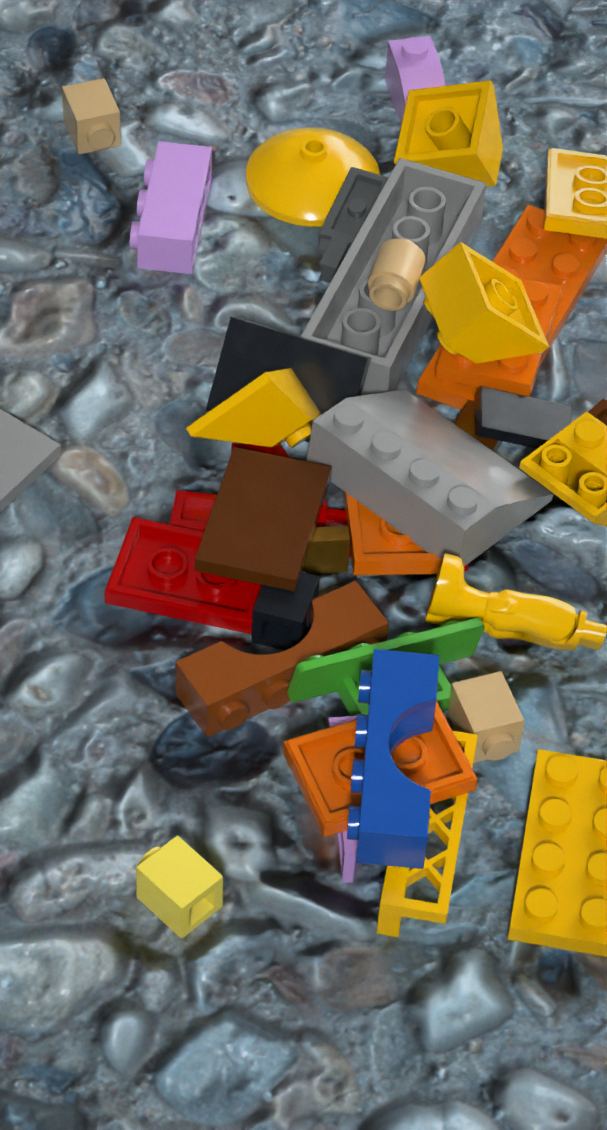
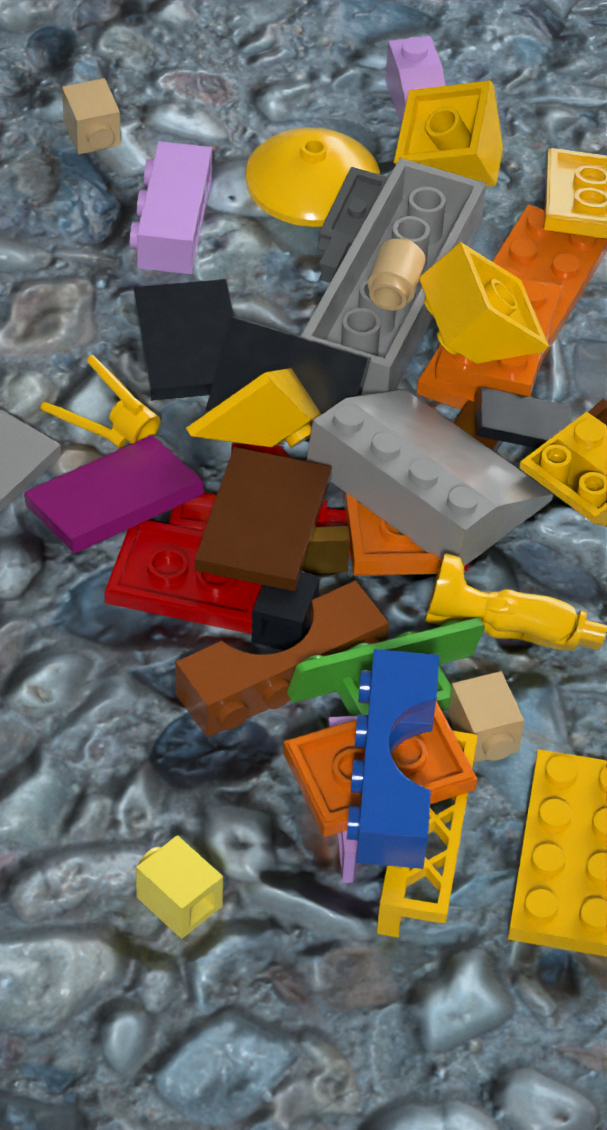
none -> magenta tile [24,435,204,554]
none -> yellow plant [40,355,161,449]
none -> black tile [134,279,234,401]

